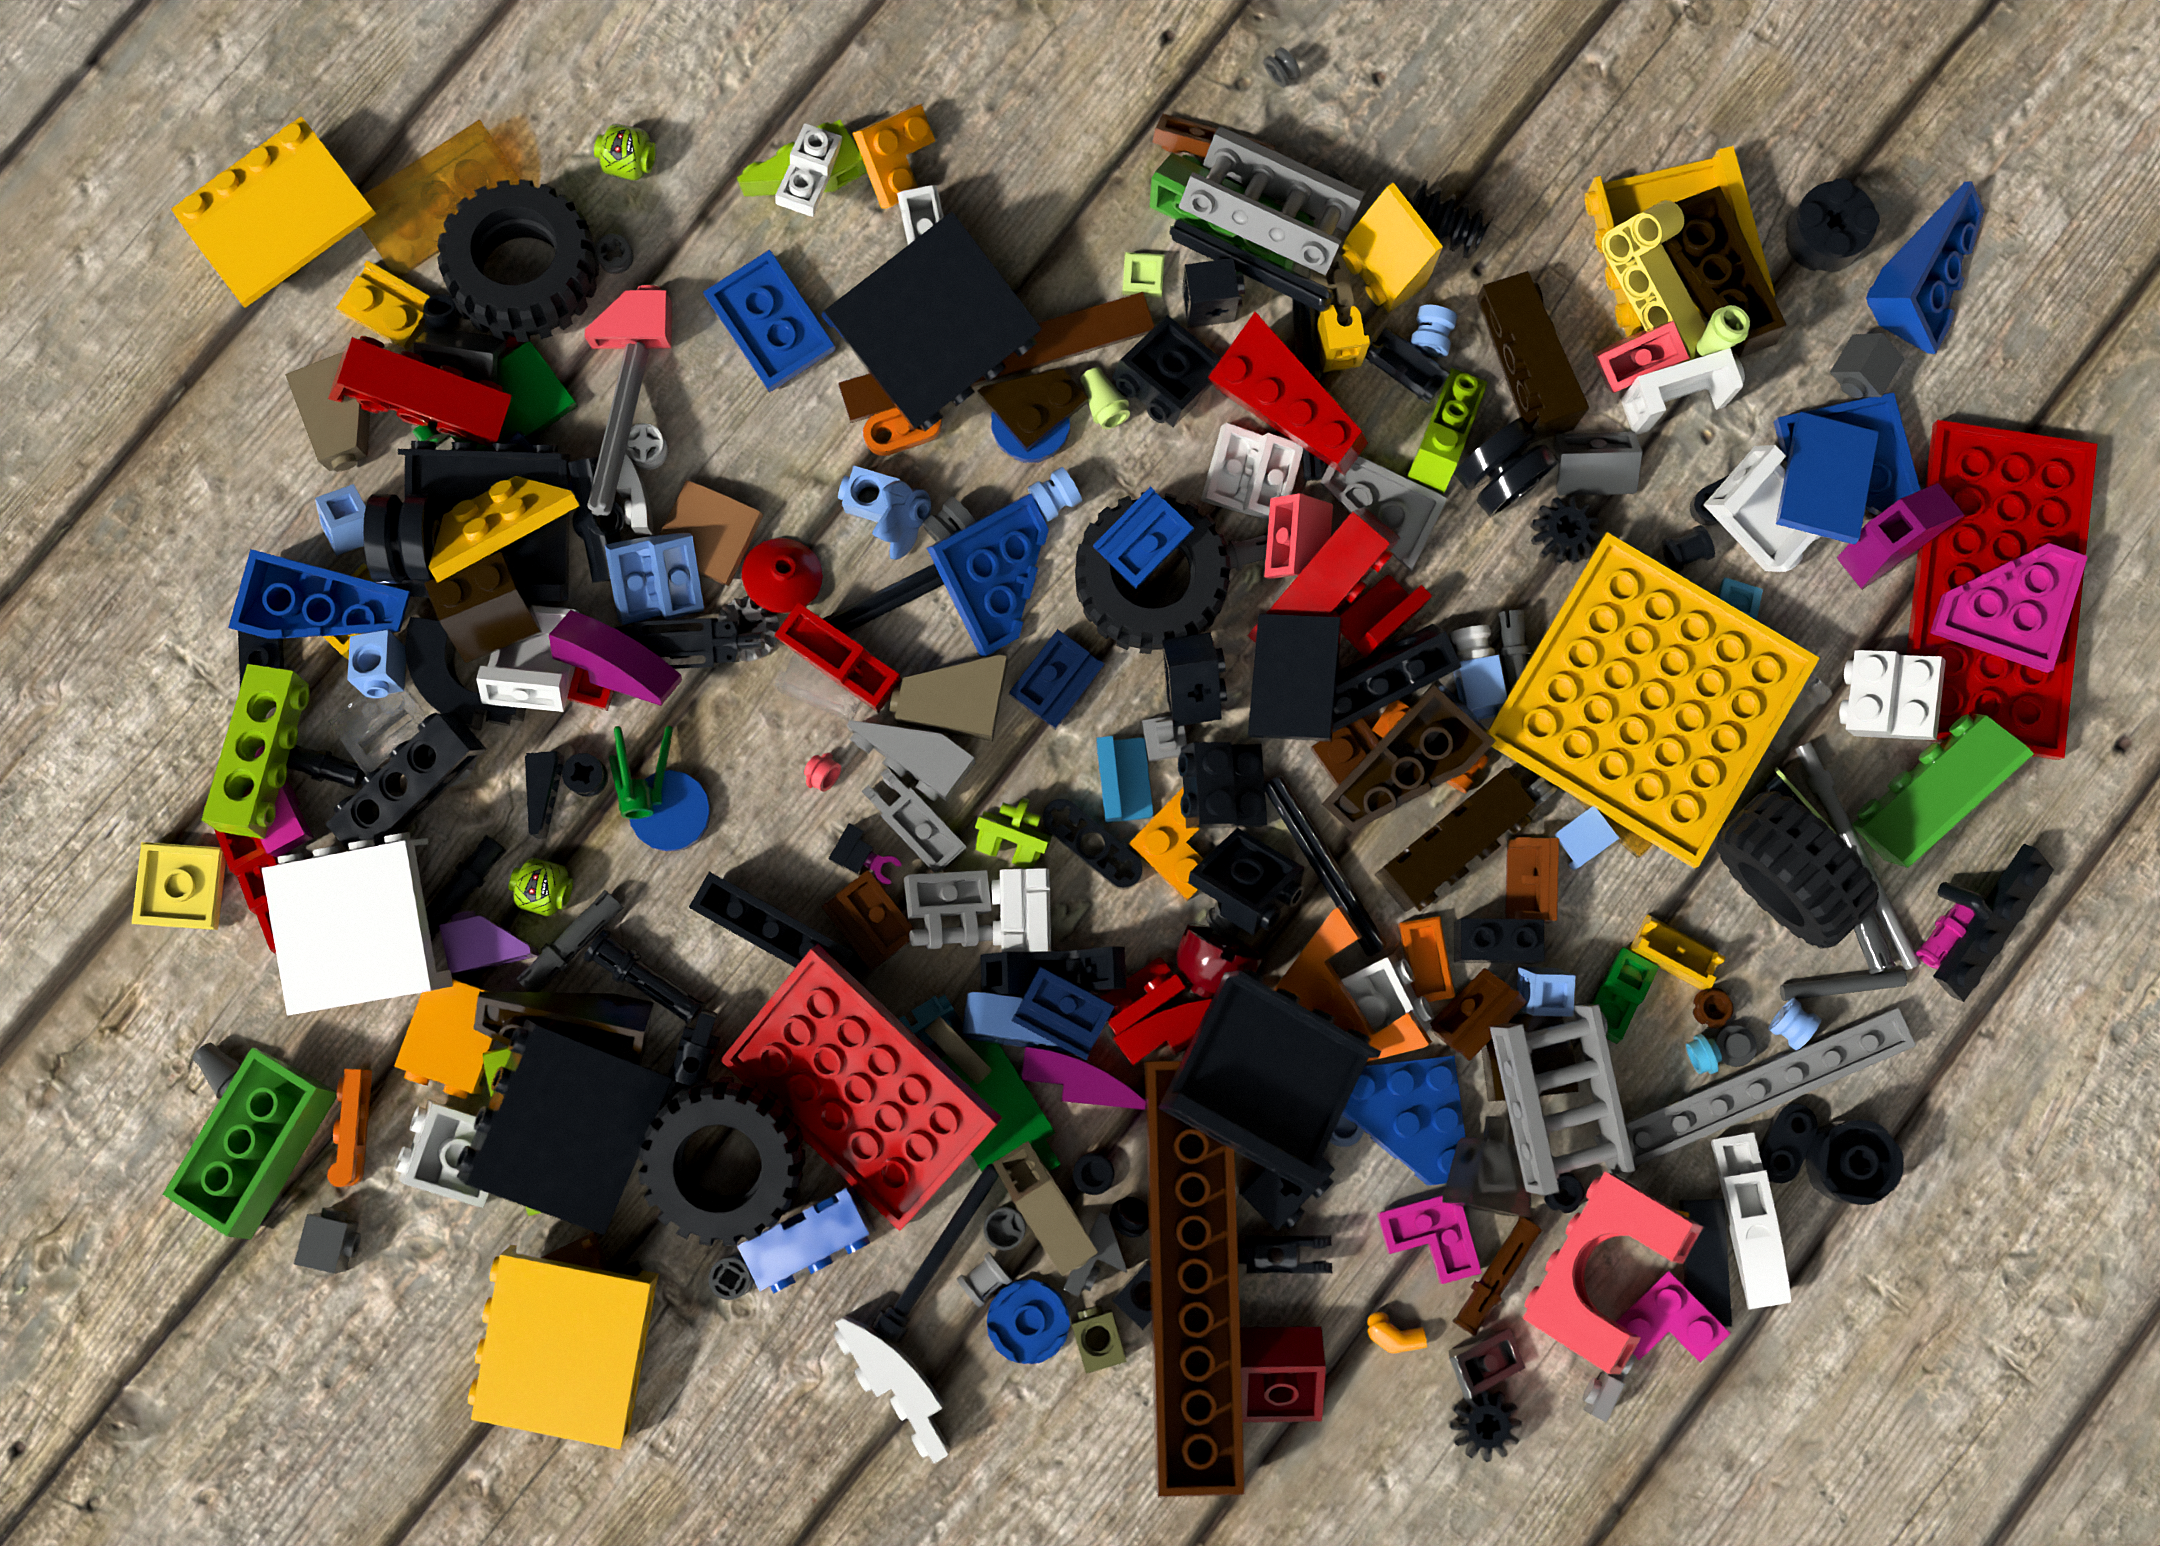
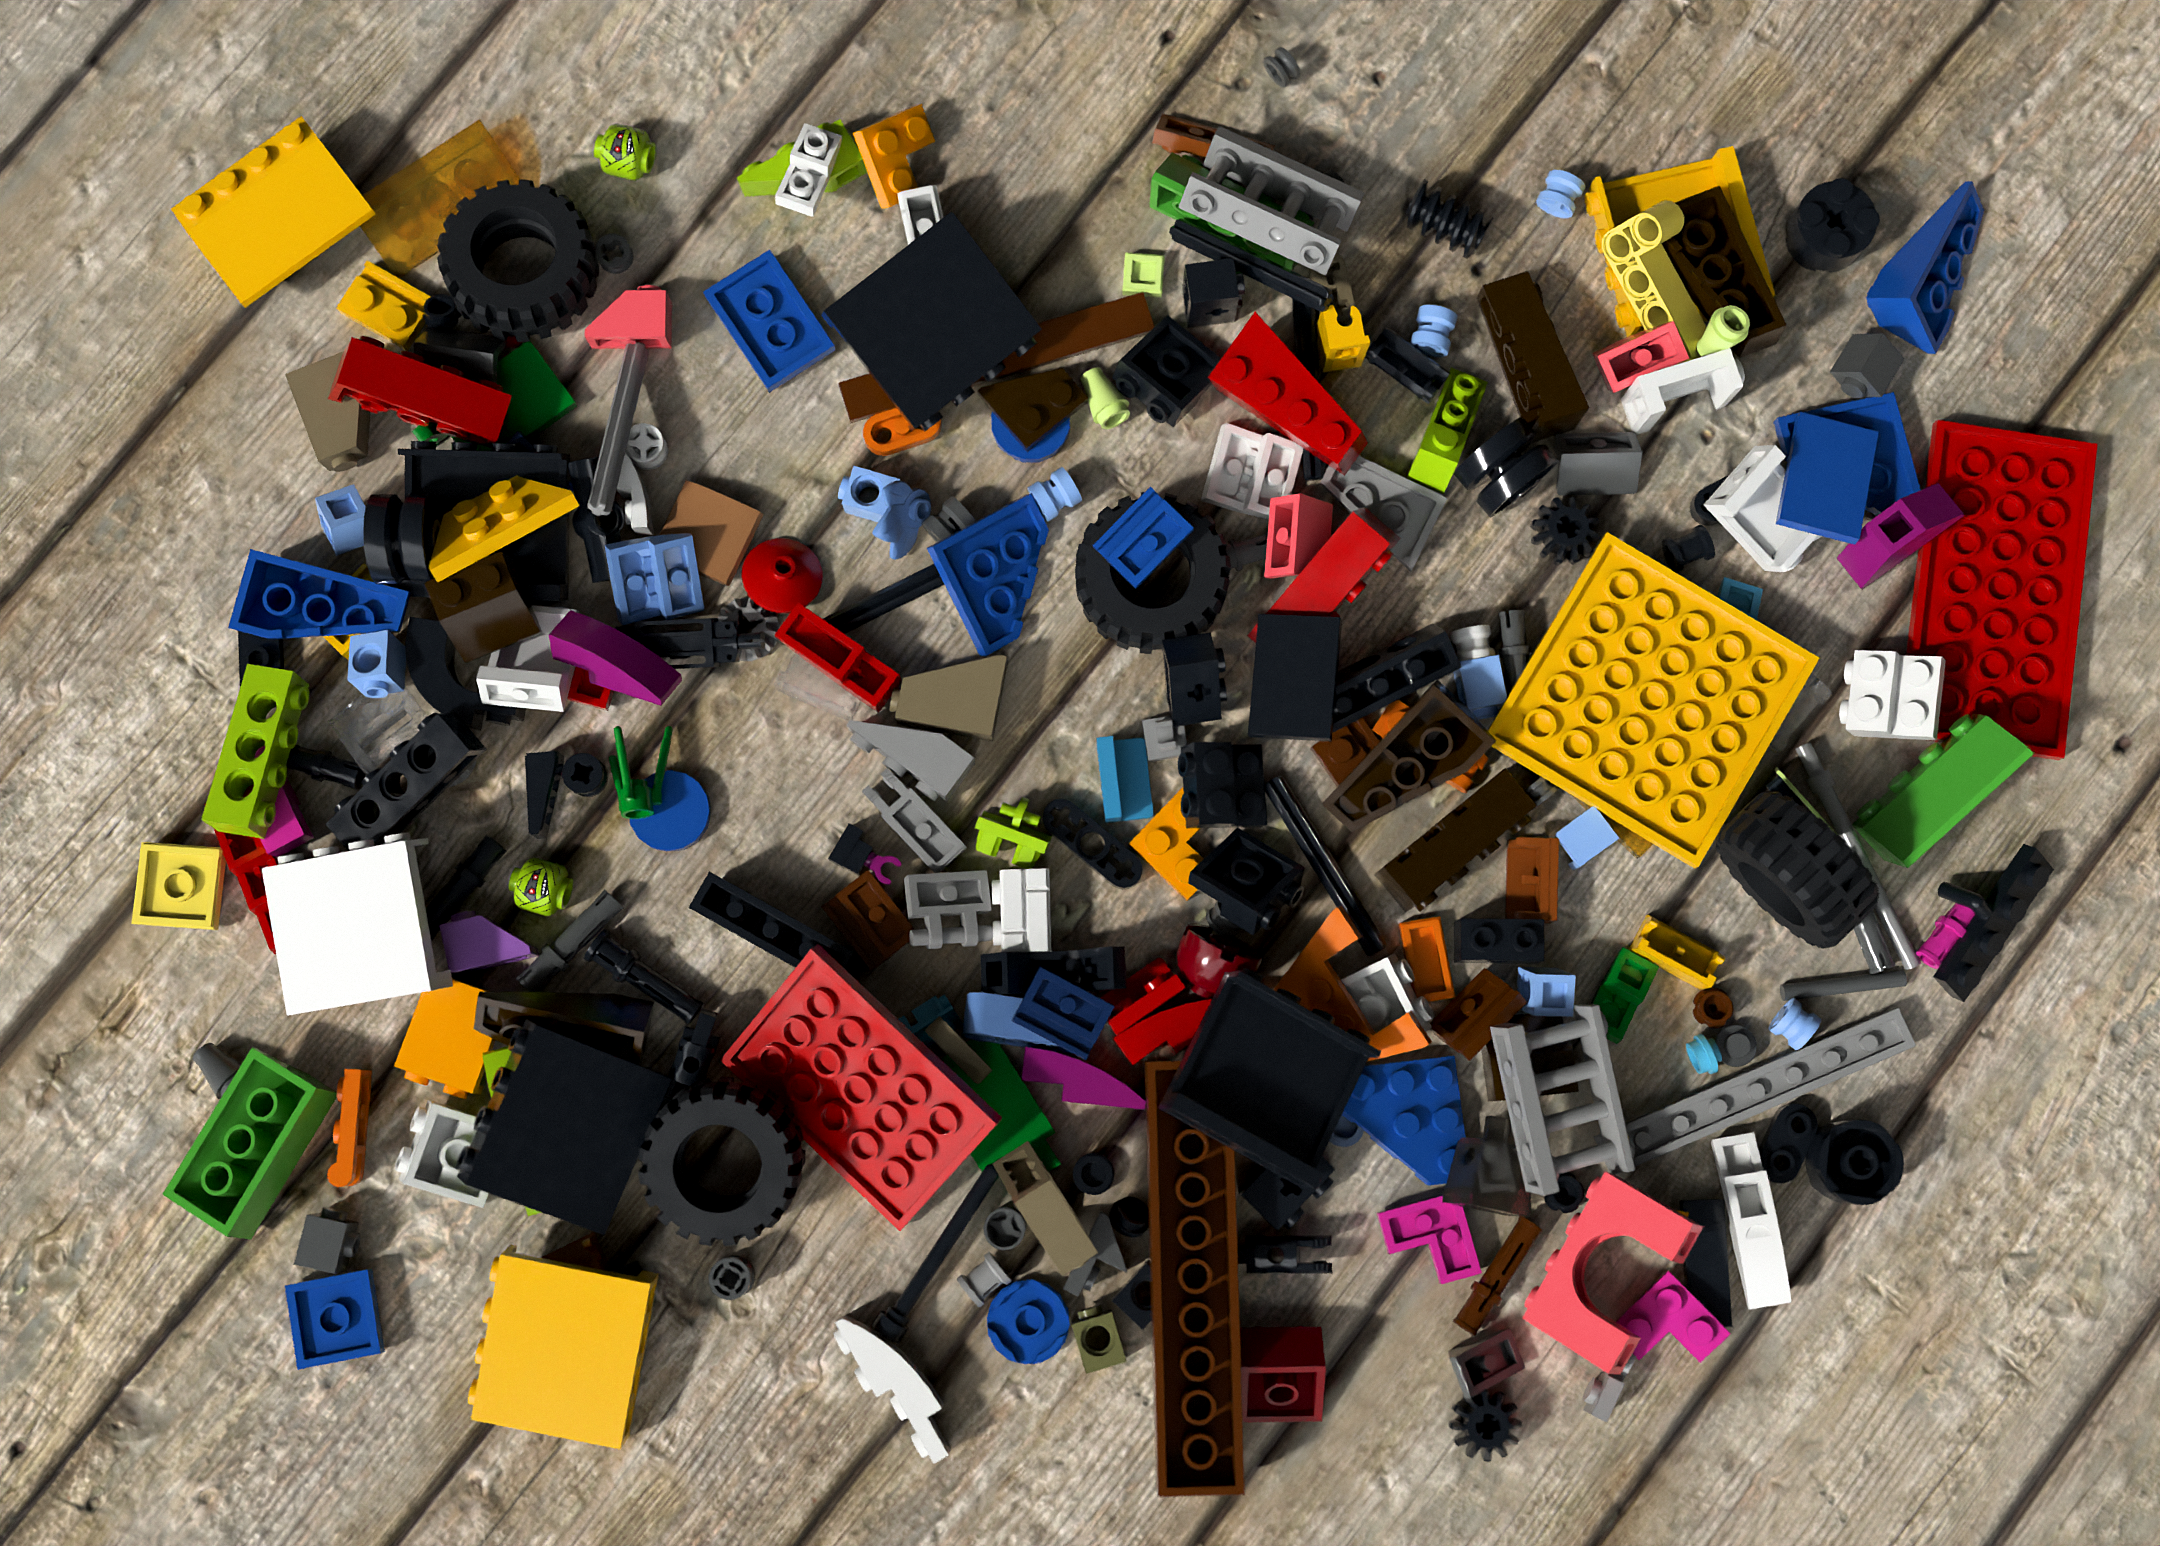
wedge [737,1187,876,1294] -> none
coral plate [804,753,841,792] -> none
dark blue plate [1009,629,1105,730] -> none
red panel [1340,575,1432,658] -> none
yellow slope [1341,182,1443,313] -> none
light orange arm [1367,1312,1427,1353] -> none
dark pink plate [1930,543,2088,673] -> none
none -> blue plate [285,1269,385,1370]
none -> light blue wheel [1536,170,1585,218]

